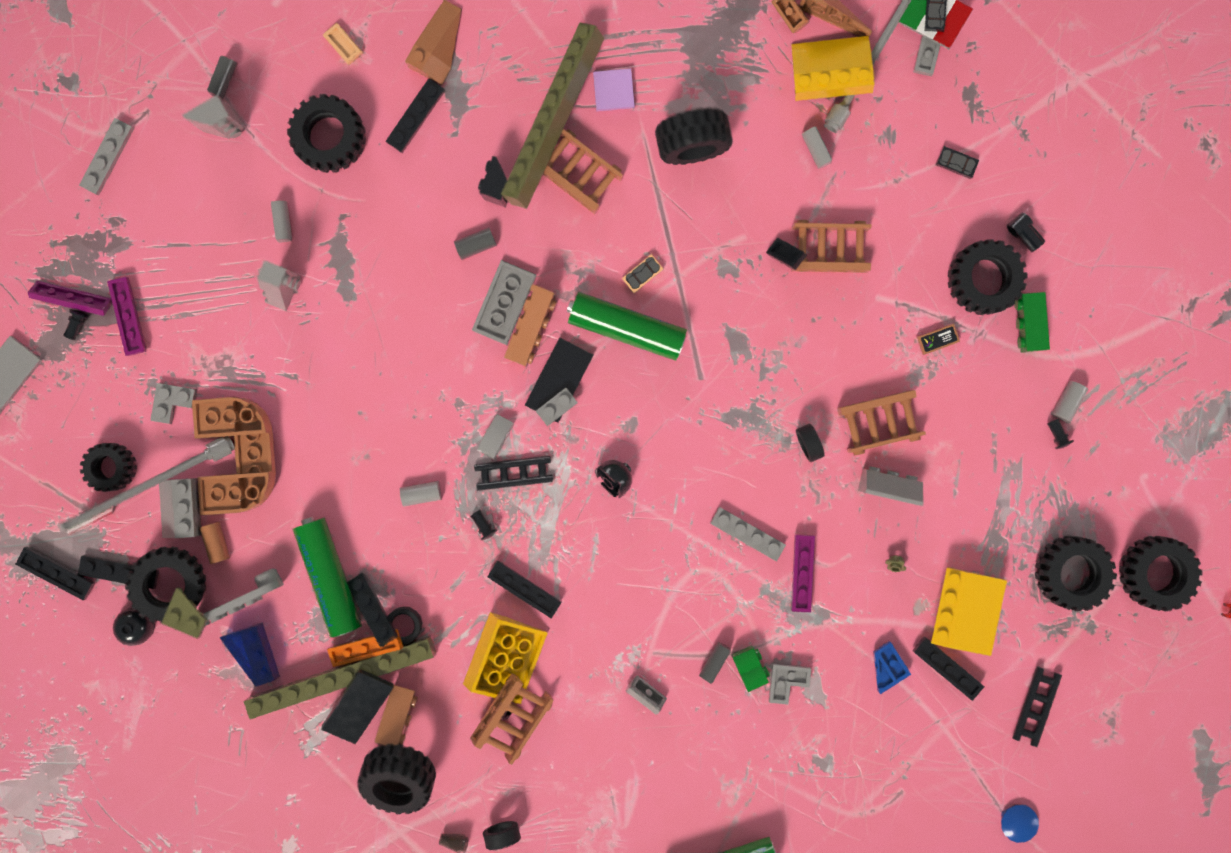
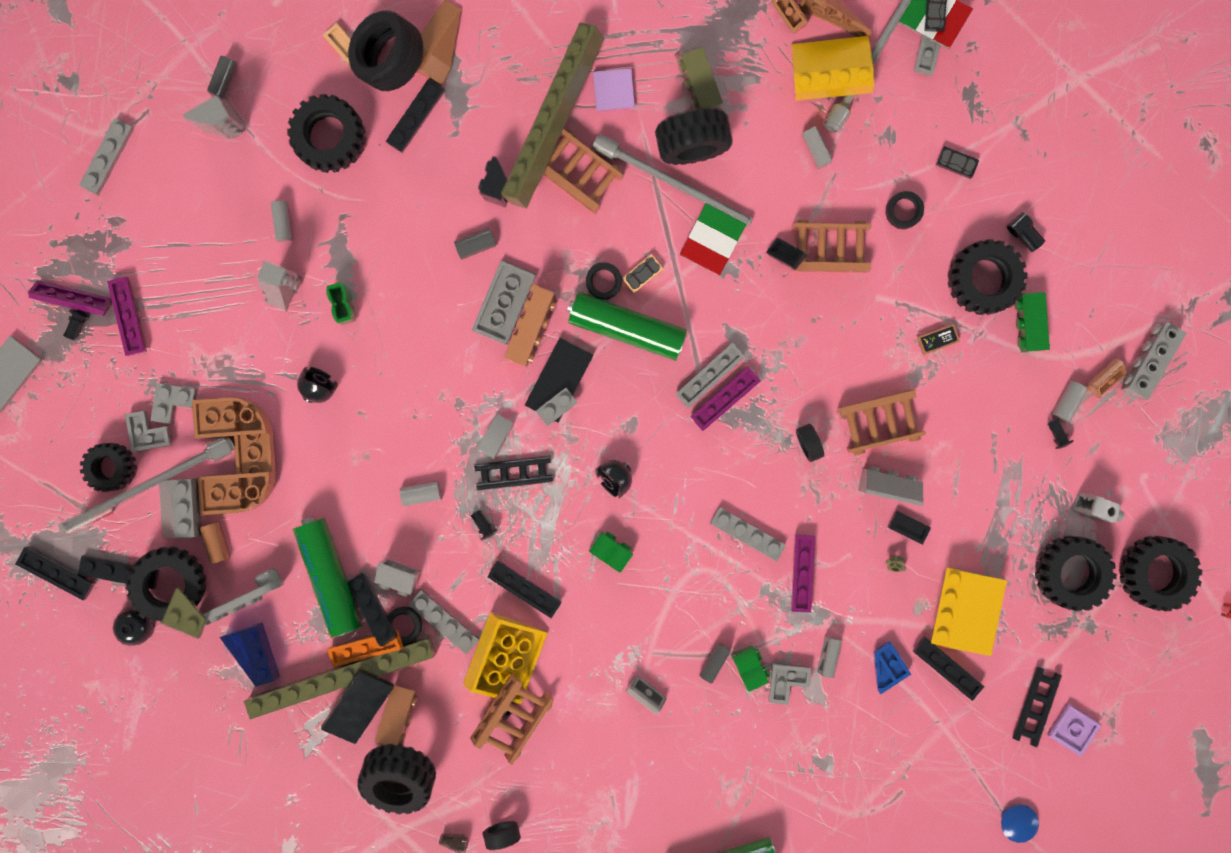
none -> light grey plate [125,411,172,452]
none -> black cylinder [297,367,338,403]
none -> green brick [326,282,356,325]
none -> black tyre [348,10,423,91]
none -> light grey slope [375,558,421,596]
none -> light grey plate [408,590,479,654]
none -> black tyre [586,262,622,300]
none -> green brick [589,531,633,573]
none -> flag [592,134,752,276]
none -> olive wedge [675,46,723,109]
none -> light grey plate [675,343,745,408]
none -> magenta plate [690,367,761,431]
none -> light grey brick [817,635,842,678]
none -> black tyre [885,191,924,229]
none -> black tile [887,511,931,545]
none -> lavender tile [1047,703,1102,757]
none -> light grey torso [1072,492,1124,523]
none -> nougat brick [1086,359,1127,399]
none -> light grey brick [1121,321,1187,400]

